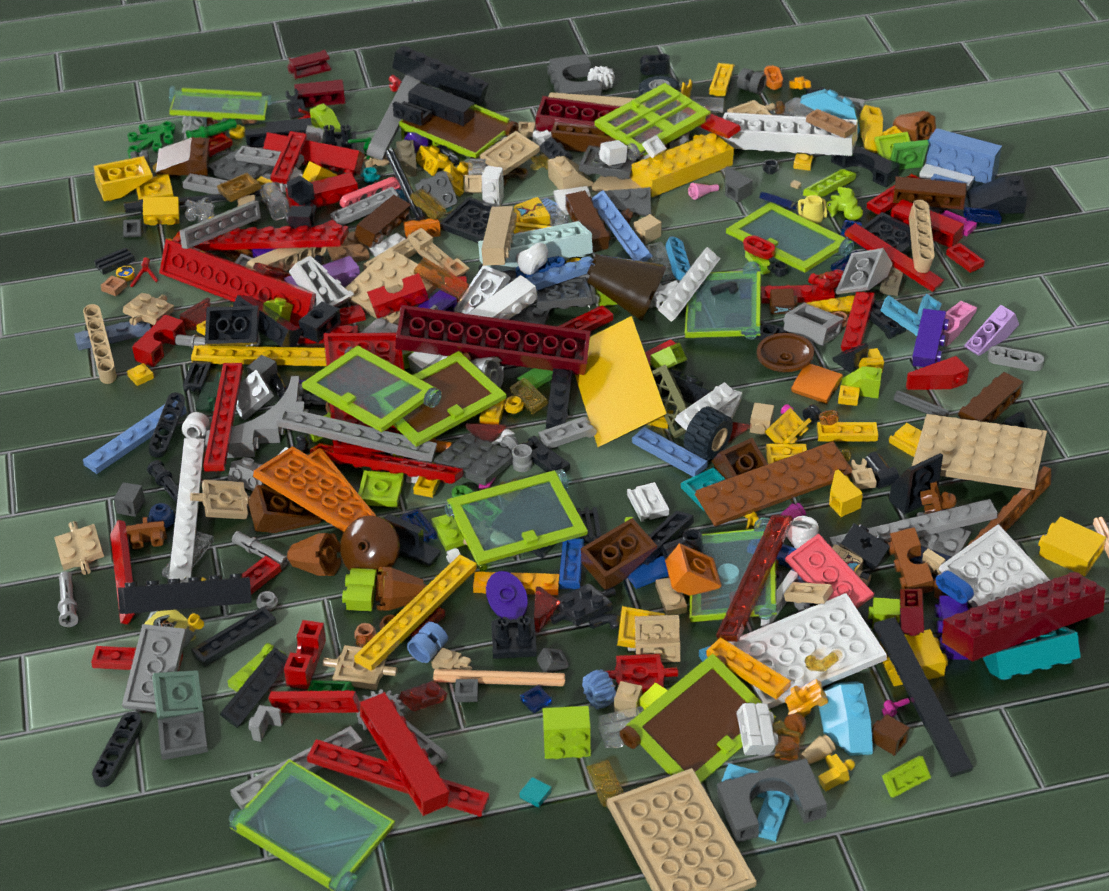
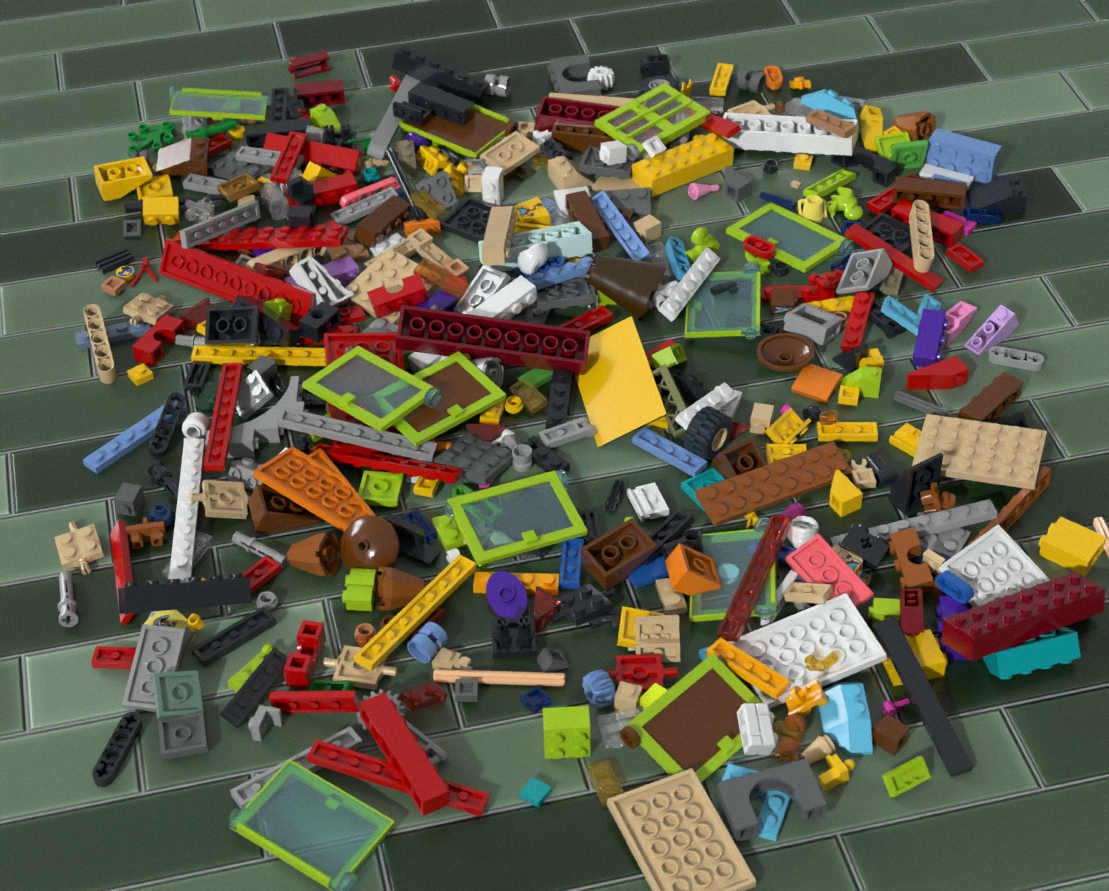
none -> black plate [269,87,288,122]
none -> light grey wheel [484,74,511,97]
none -> black axle [604,479,624,513]
none -> lime animal [685,227,720,263]

